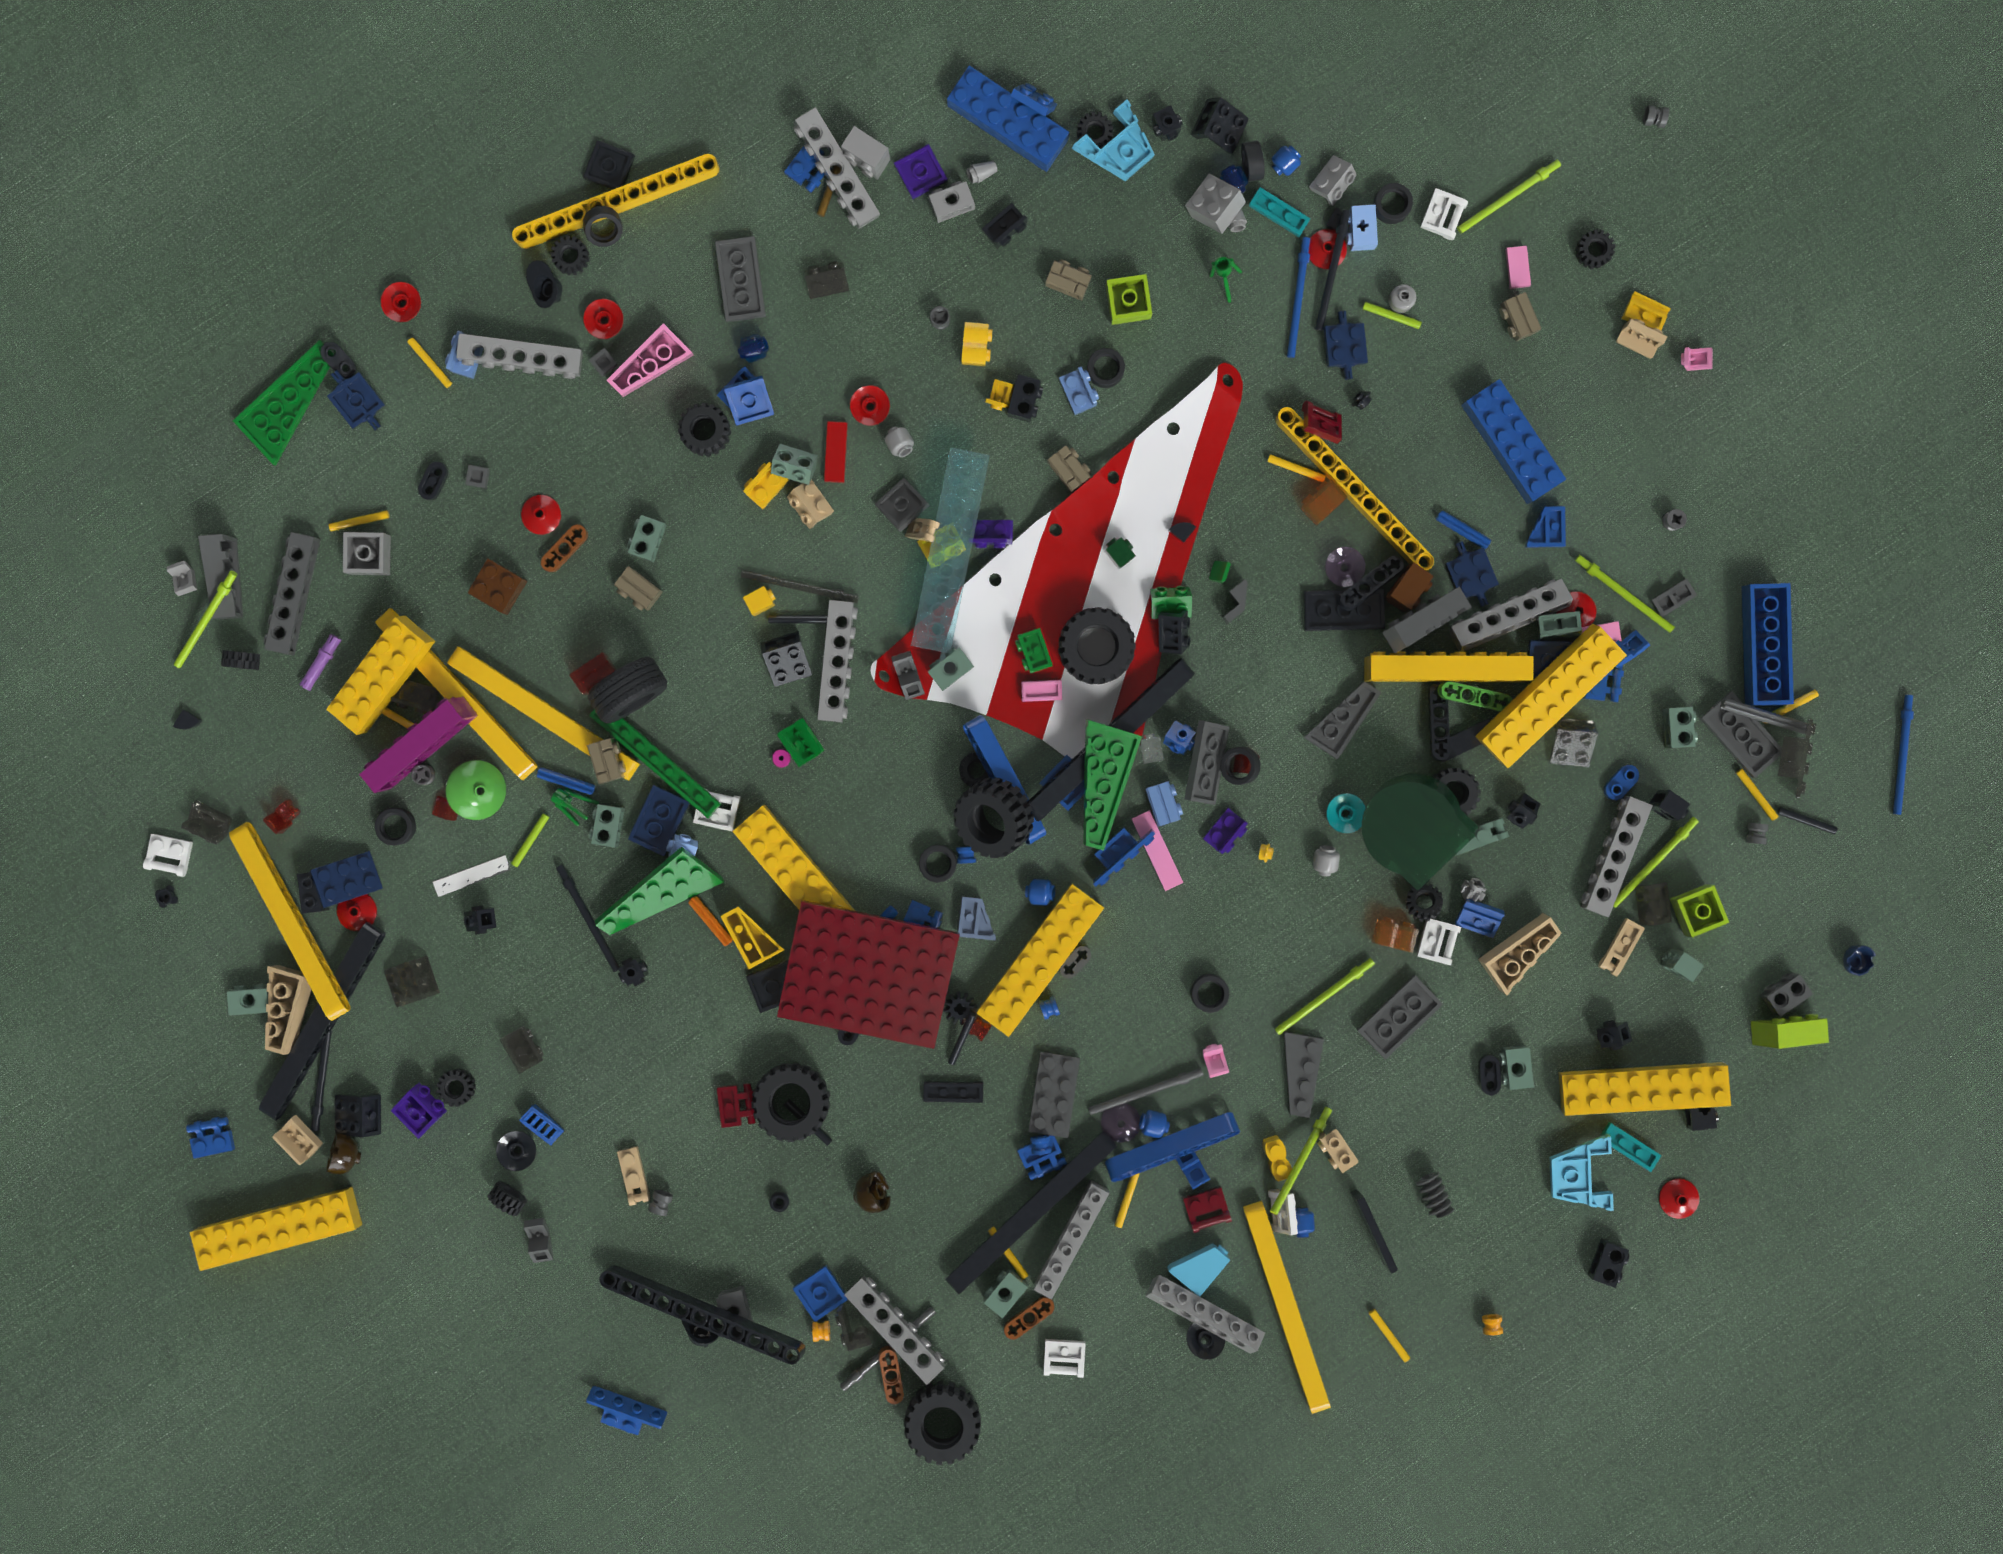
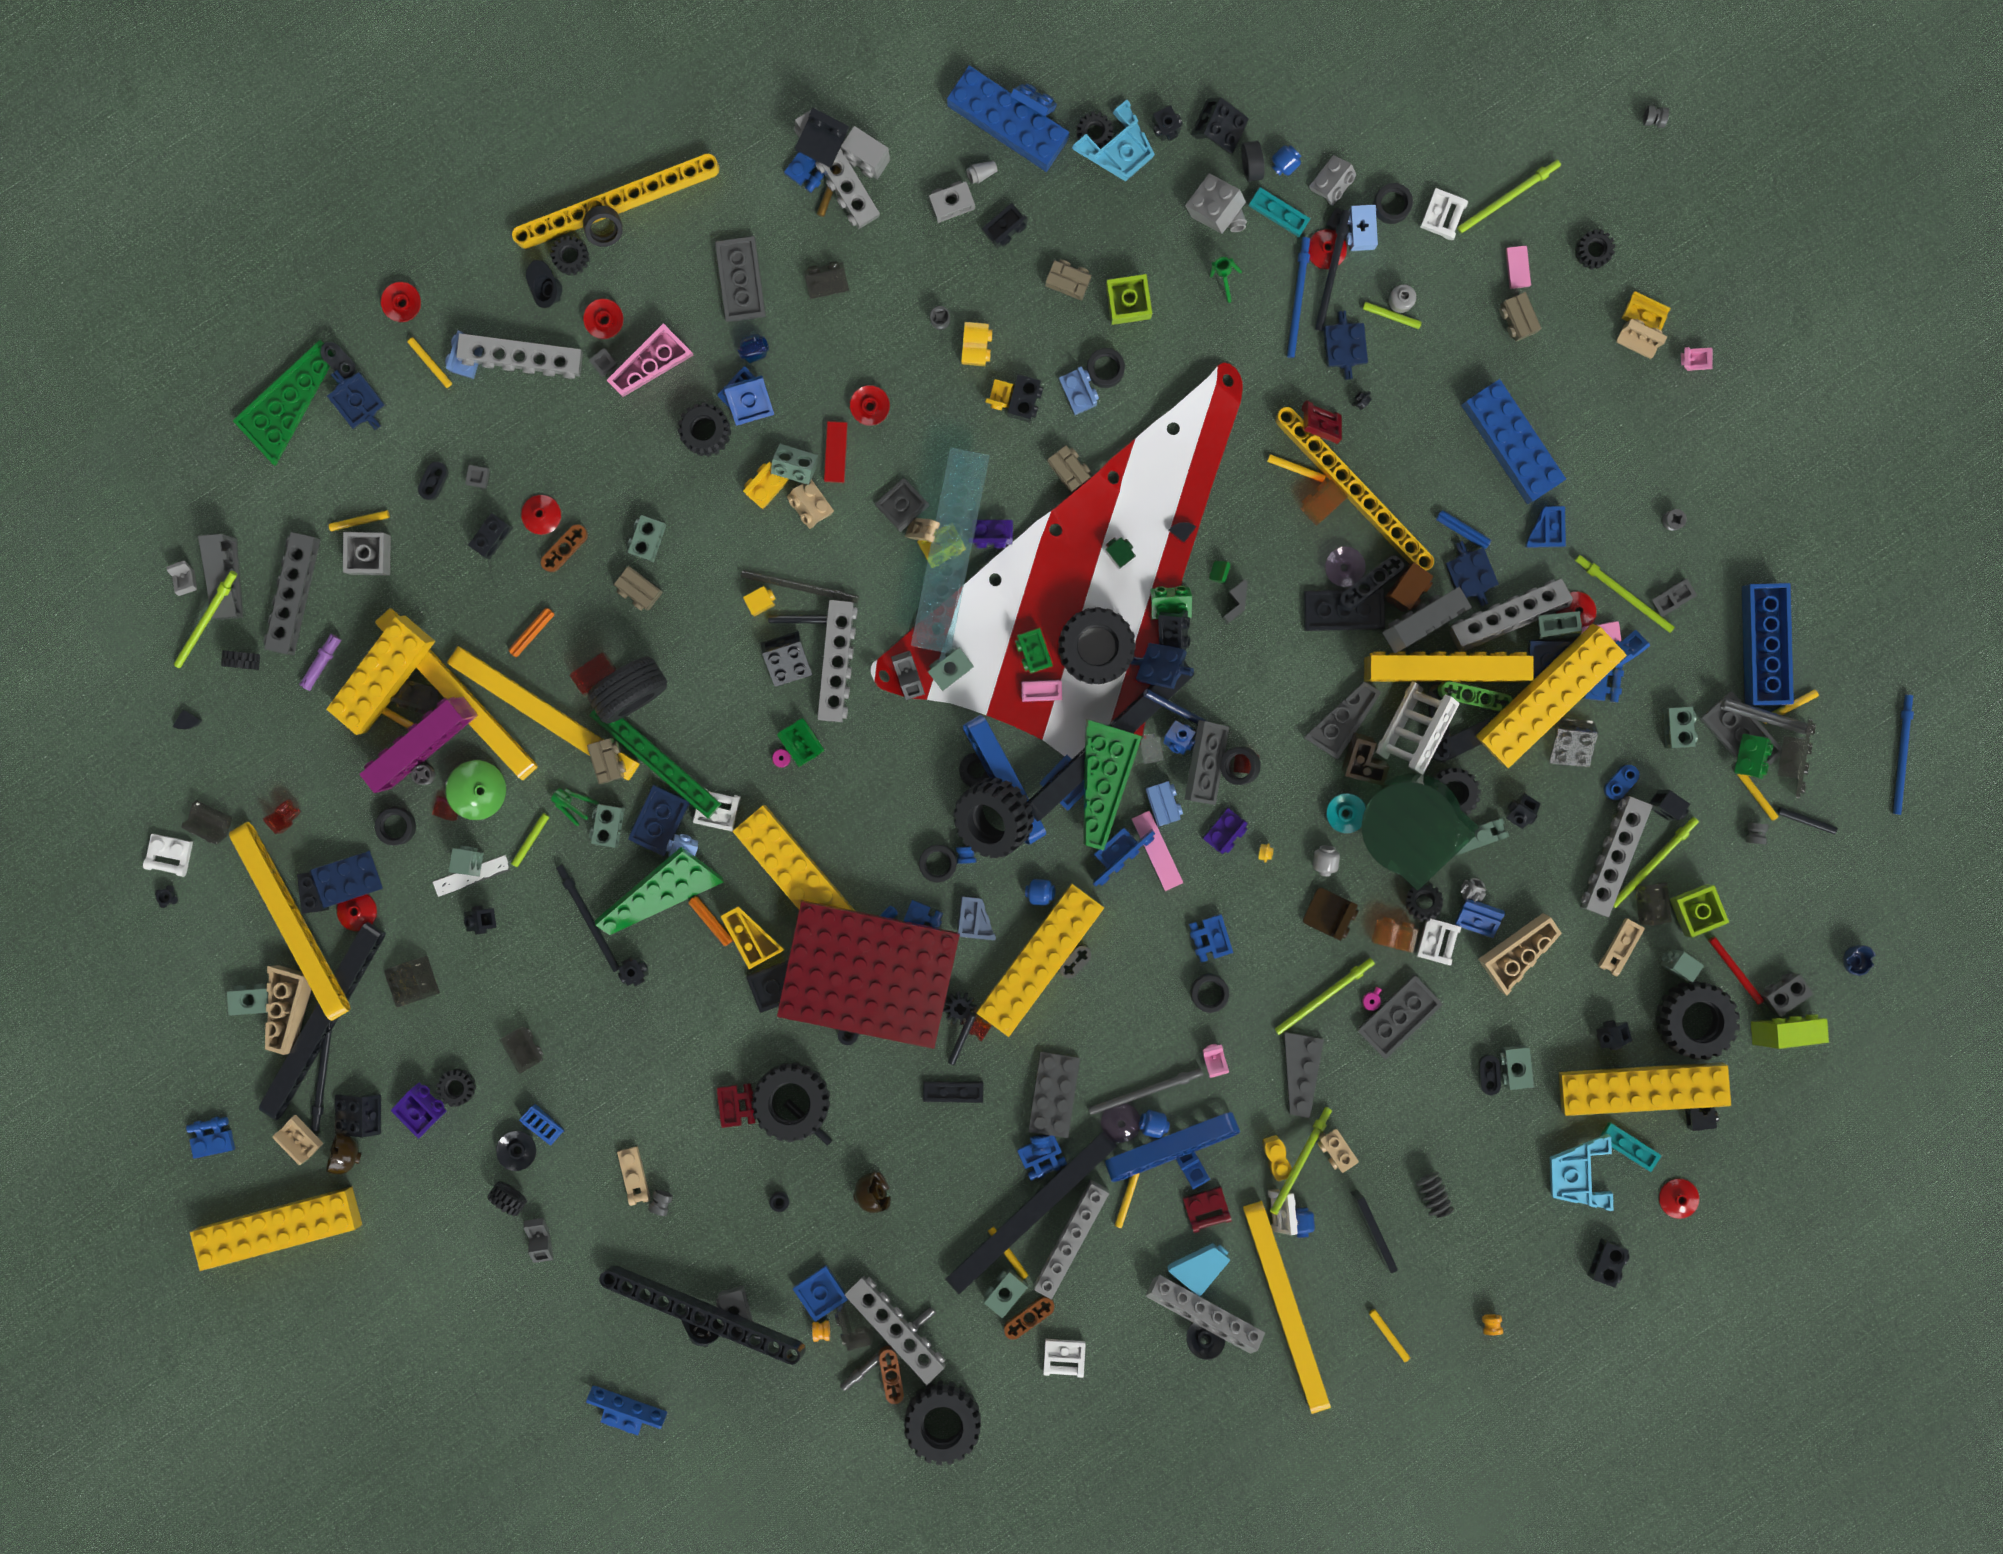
reddish brown brick [468,559,527,615] -> none
blue axle [537,768,595,795] -> none
black tile [583,140,635,190] -> none
light grey head [885,427,914,457] -> none
dark purple tile [894,144,948,199] -> none
blue wheel [1039,996,1060,1020] -> none
clear blue head [1219,164,1249,193] -> none
none -> sand green brick [449,845,484,877]
none -> black brick [468,513,513,560]
none -> orange axle [508,608,554,657]
none -> black bracket [795,107,849,168]
none -> dark blue plate [1130,643,1194,689]
none -> dark blue bar [1143,689,1209,725]
none -> blue plate [1189,914,1233,962]
none -> dark brown bracket [1302,888,1359,941]
none -> dark brown brick [1342,732,1390,786]
none -> dark pink piece [1362,986,1382,1011]
none -> white fence [1376,681,1460,775]
none -> black tyre [1656,981,1740,1060]
none -> red bar [1709,937,1764,1005]
none -> green bracket [1734,734,1773,779]

